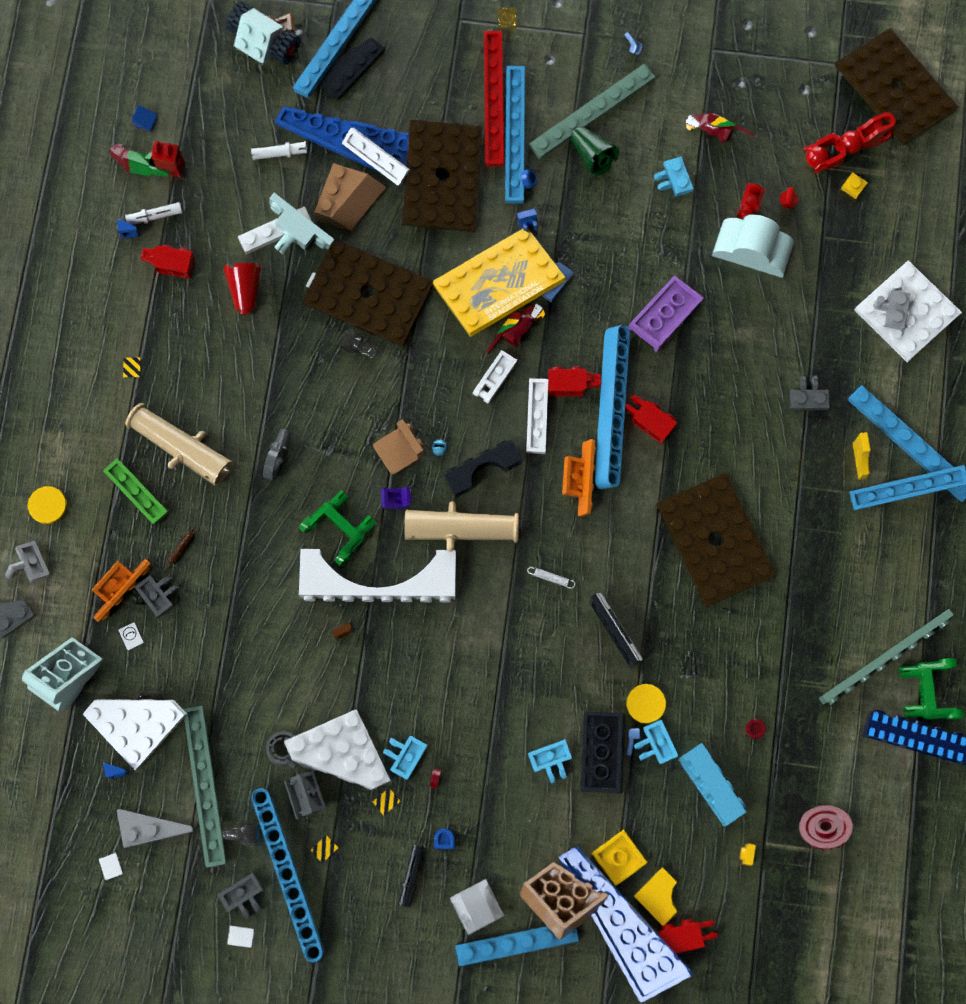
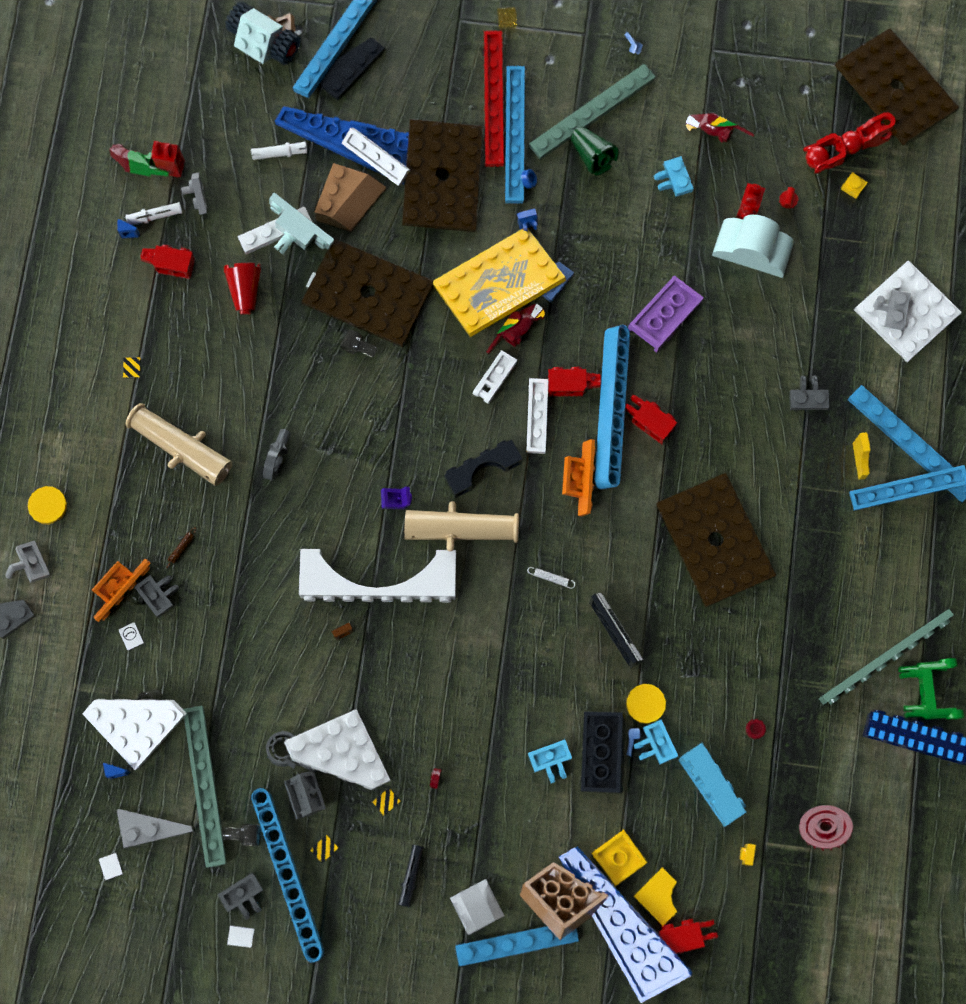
light aqua brick [22,637,102,712] -> none
bright green plate [103,458,169,526] -> none
blue slope [132,105,158,132] -> none
green connector [299,490,377,567] -> none
medium nougat bracket [373,419,425,475] -> none
medium azure hinge [383,735,428,780] -> none
medium azure hinge [432,439,447,456] -> none
blue tile [434,828,455,849] -> none
none -> light grey plate [181,173,207,215]

